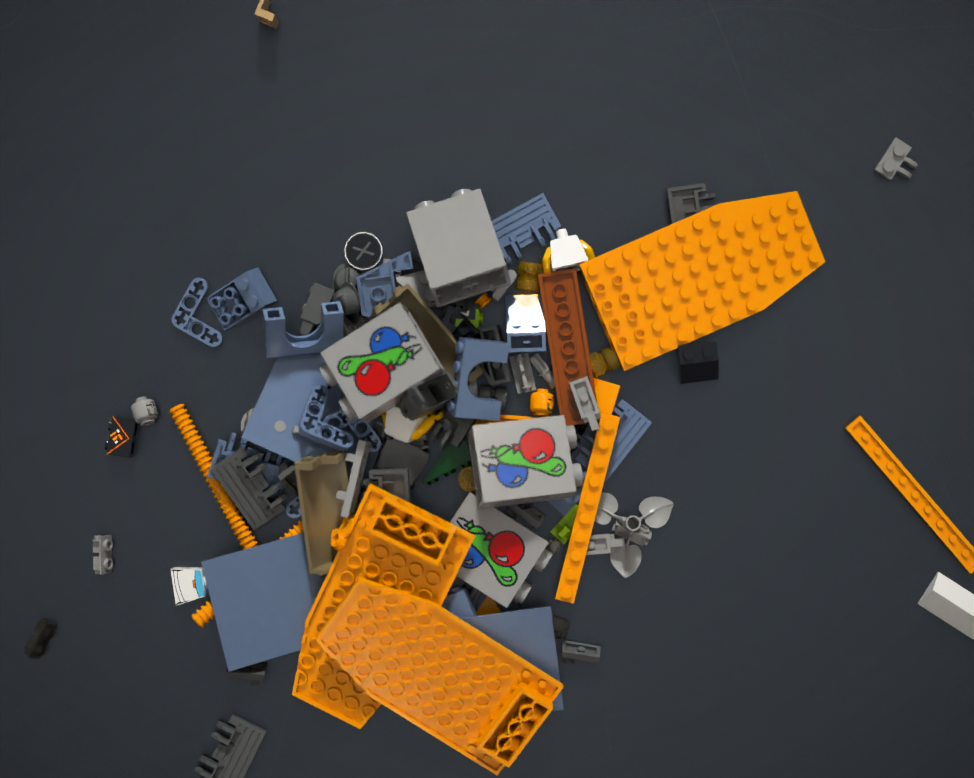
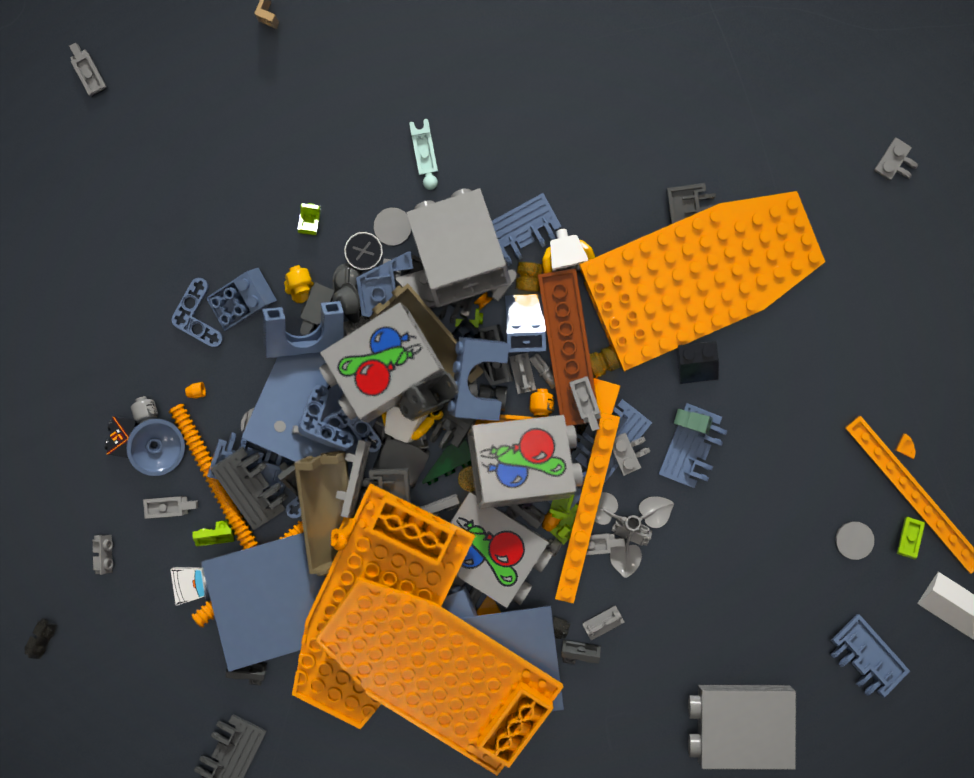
none -> light grey hinge [69,42,107,96]
none -> sand blue dish [126,419,185,476]
none -> light grey hinge [143,496,198,519]
none -> light orange hose [185,382,206,399]
none -> lime hinge [193,520,234,547]
none -> yellow head [284,265,314,303]
none -> lime bracket [298,203,320,235]
none -> light grey tile [374,207,411,246]
none -> light aqua plate [409,119,438,190]
none -> light grey hinge [420,494,460,516]
none -> light orange hose [542,511,561,532]
none -> lime bracket [549,494,575,520]
none -> light grey hinge [582,605,624,640]
none -> light grey hinge [612,433,650,476]
none -> sand blue hinge [658,403,727,488]
none -> sand green leg [674,409,713,434]
none -> light grey brick [688,685,796,769]
none -> sand blue hinge [831,614,910,698]
none -> light grey tile [835,521,874,560]
none -> light orange tile [895,433,916,459]
none -> lime hinge [897,517,925,559]

